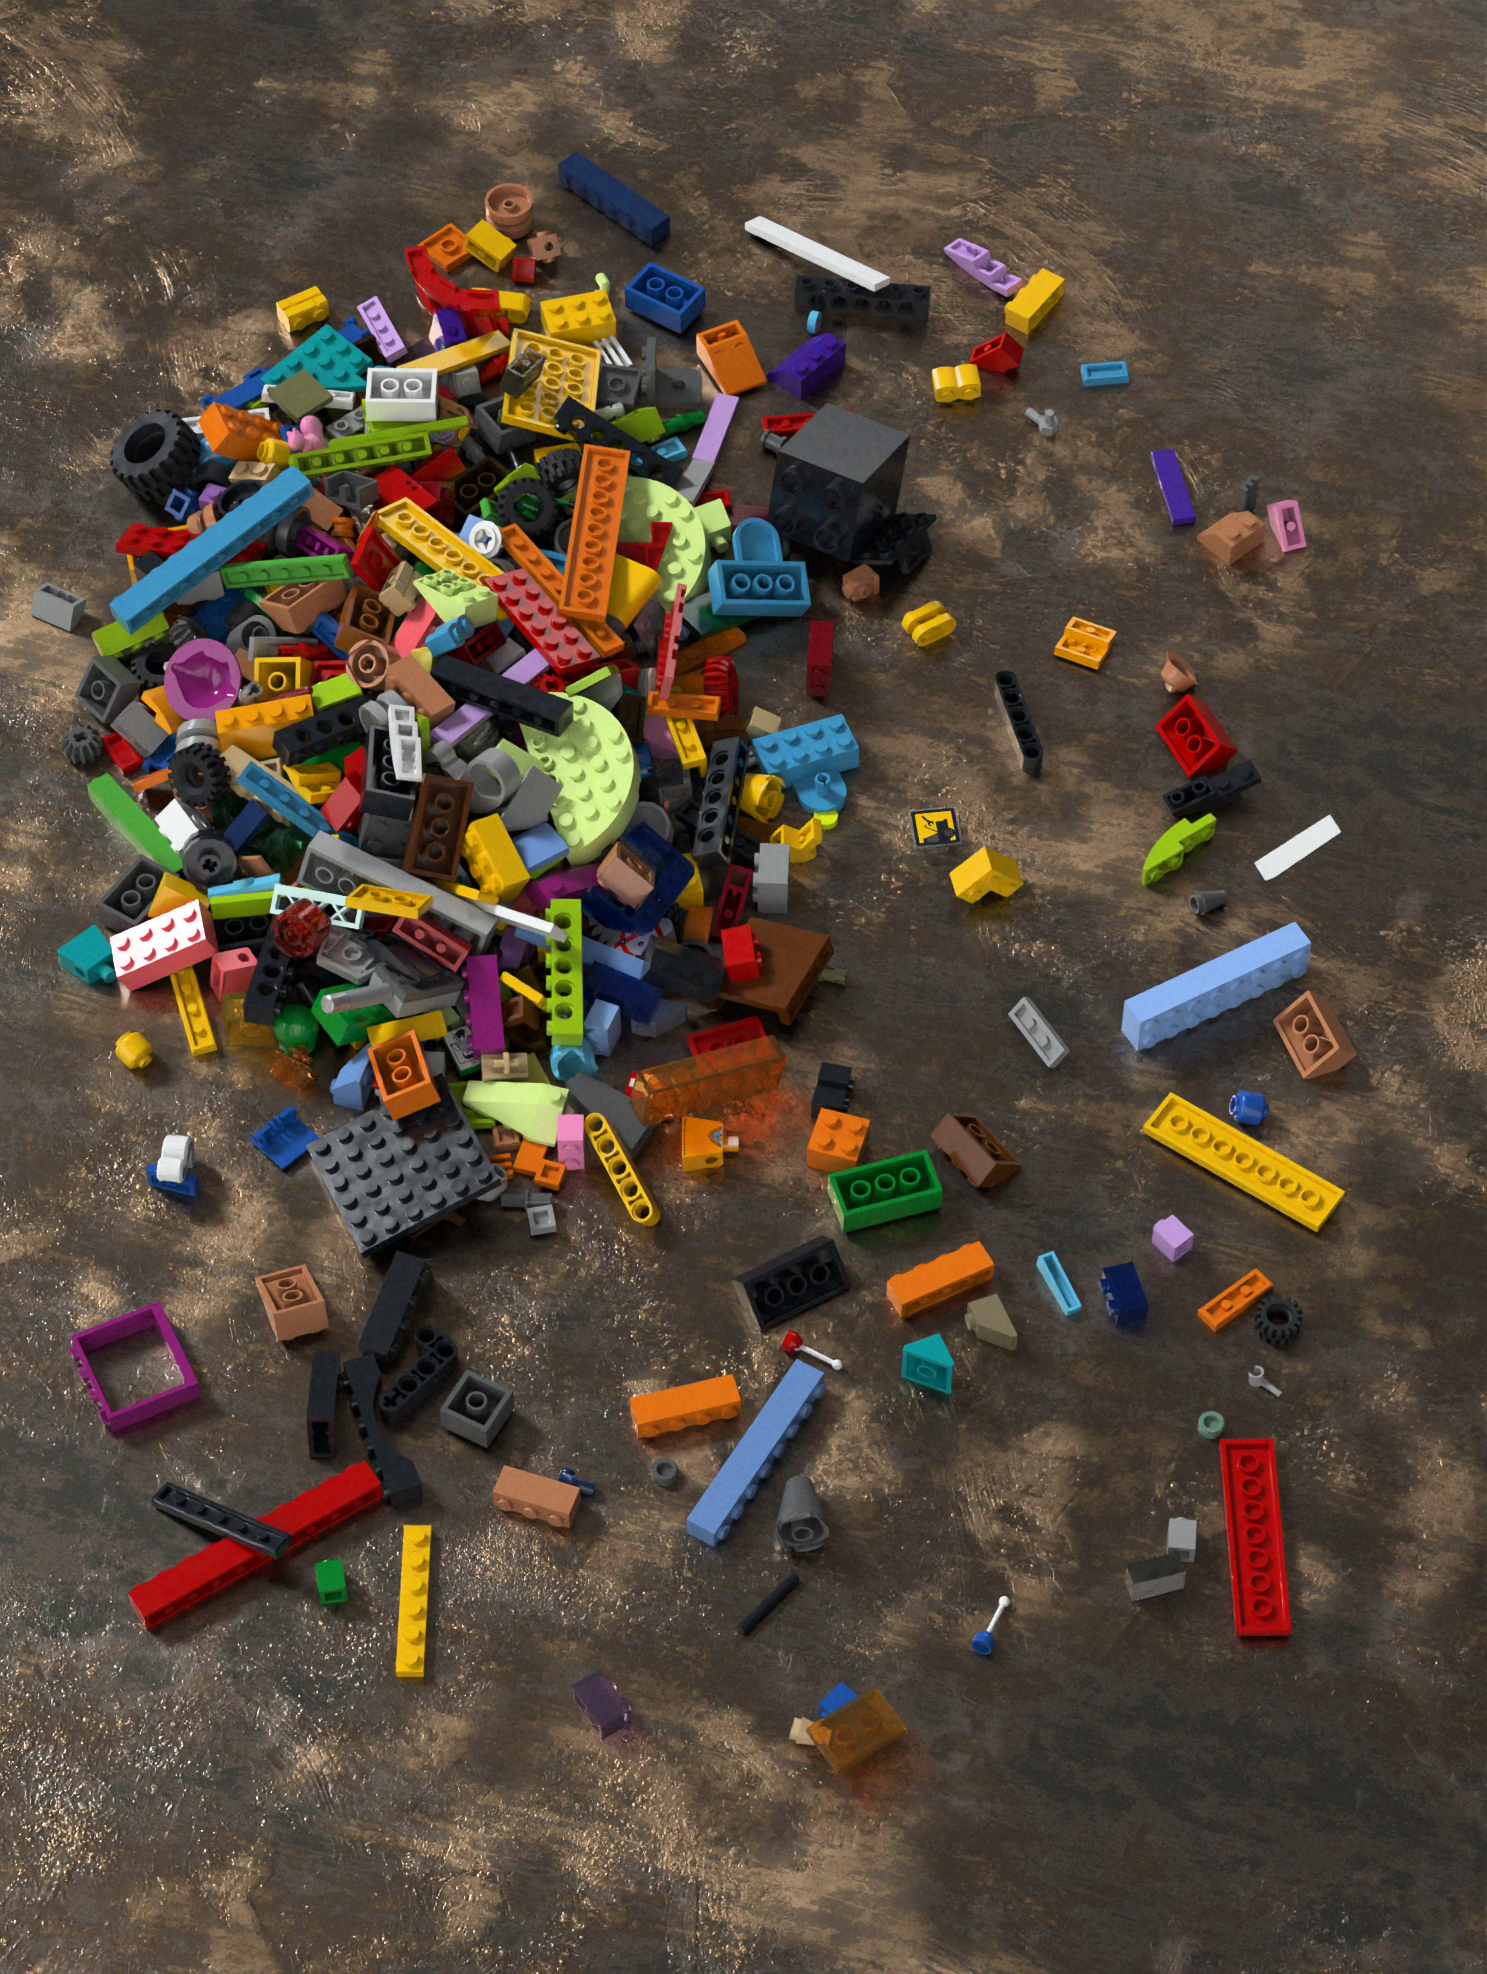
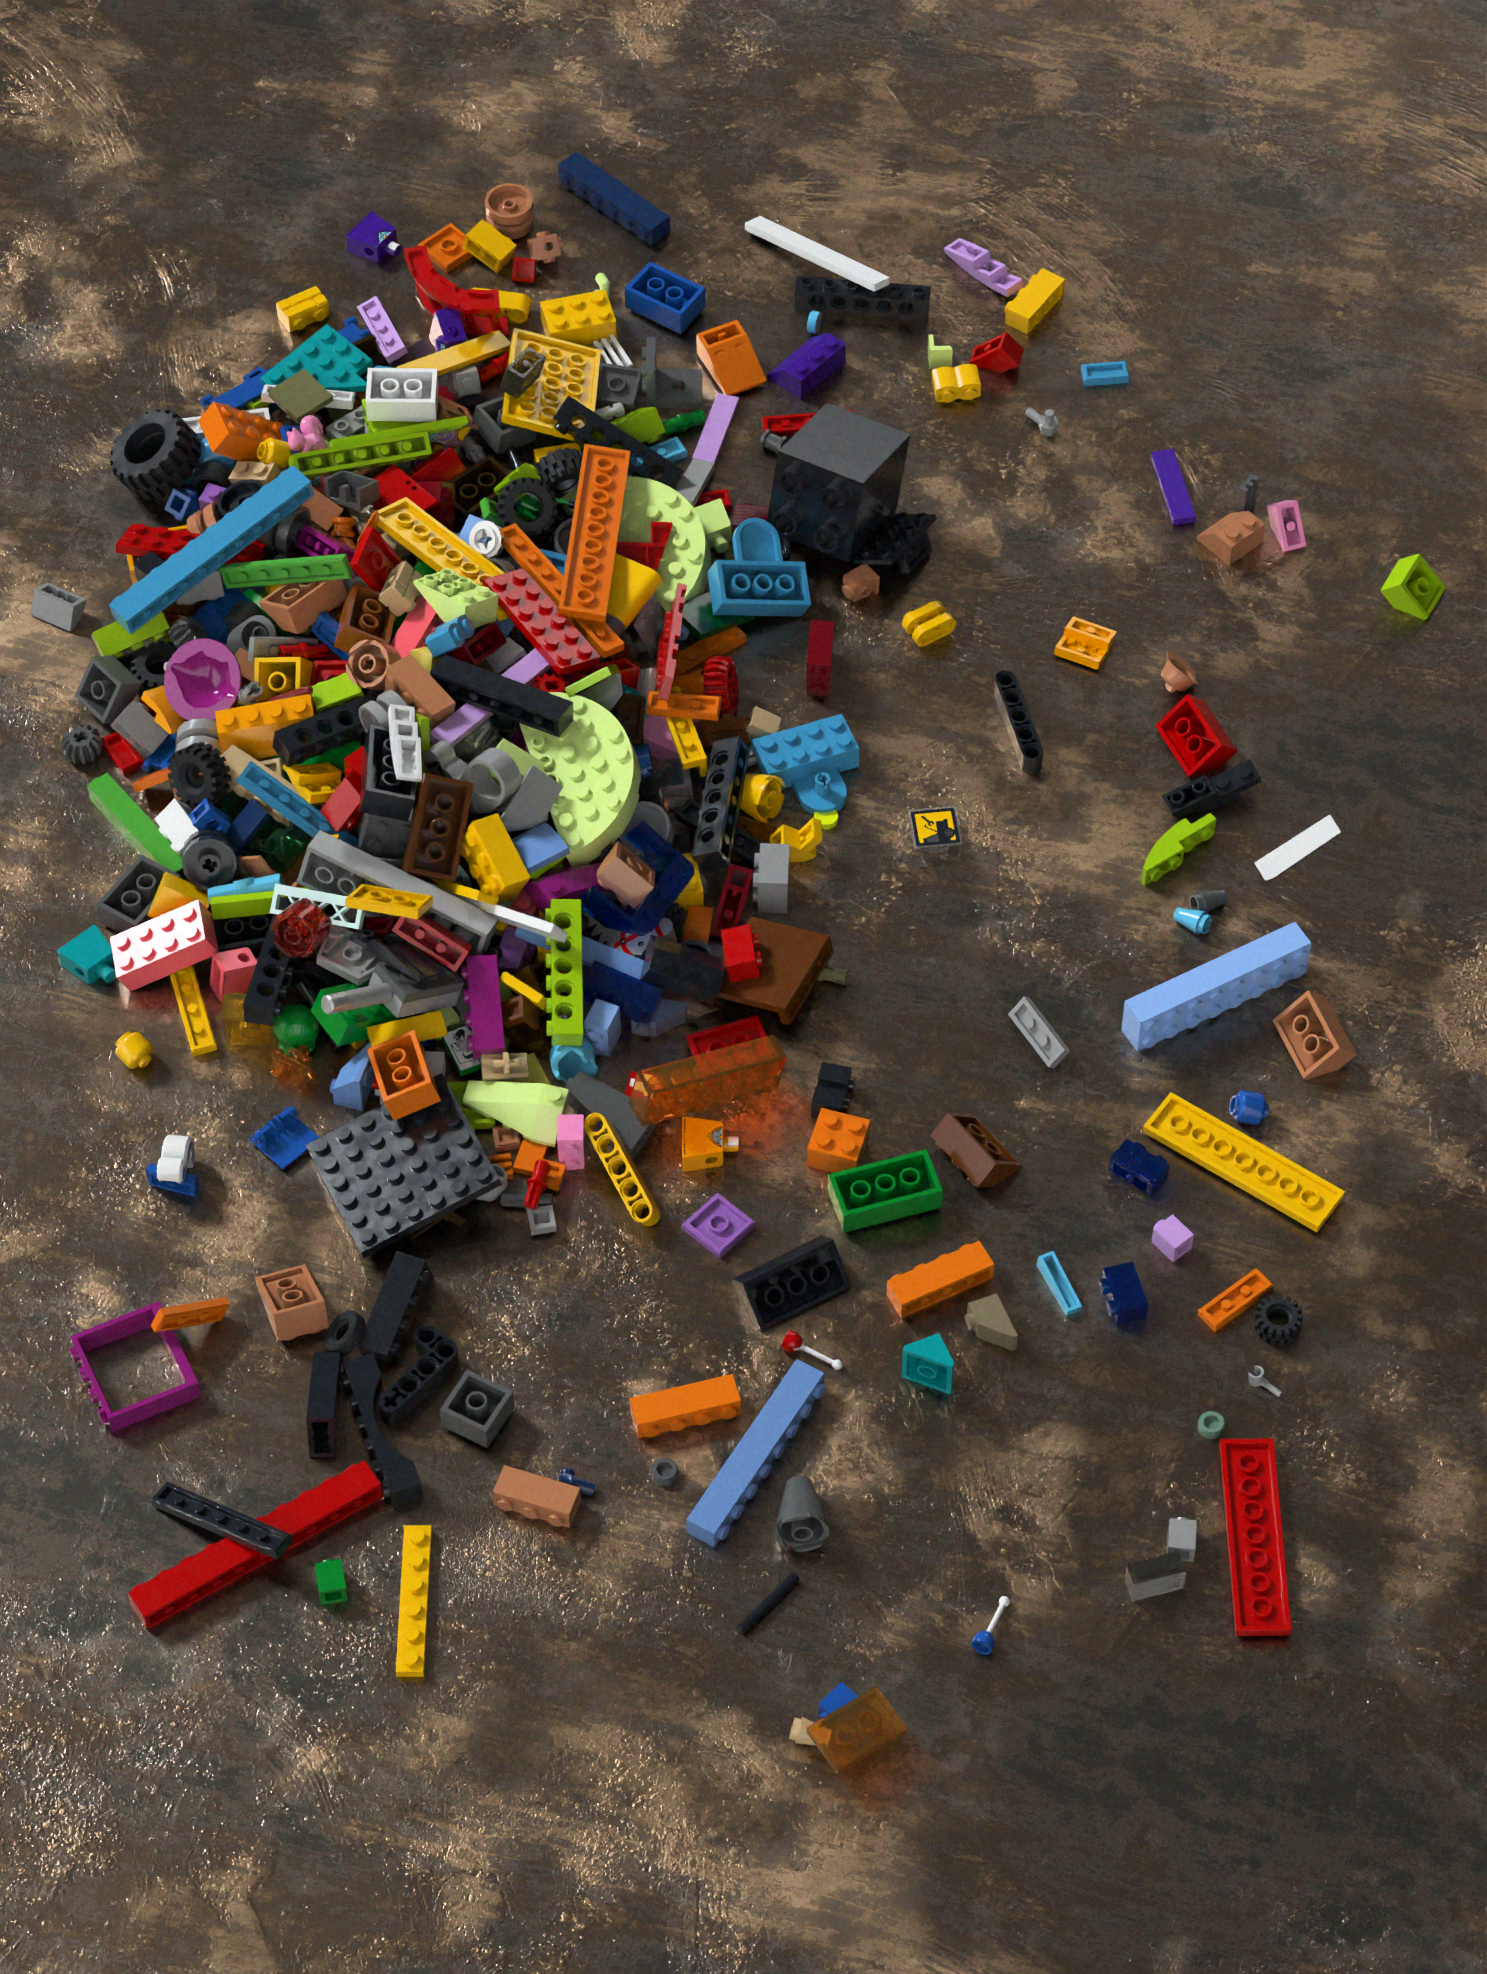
clear purple brick [572,1669,632,1740] -> none
yellow brick [949,846,1024,904] -> none
none -> orange tile [151,1297,230,1332]
none -> blue brick [189,798,231,834]
none -> black tyre [324,1310,366,1357]
none -> dark purple torso [346,211,402,262]
none -> red axle [524,1160,551,1210]
none -> medium lavender tile [682,1192,755,1259]
none -> yellowish green panel [928,334,953,369]
none -> clear blue brick [1108,1139,1170,1197]
none -> medium azure cone [1173,907,1212,935]
none -> lime slope [1380,554,1446,620]

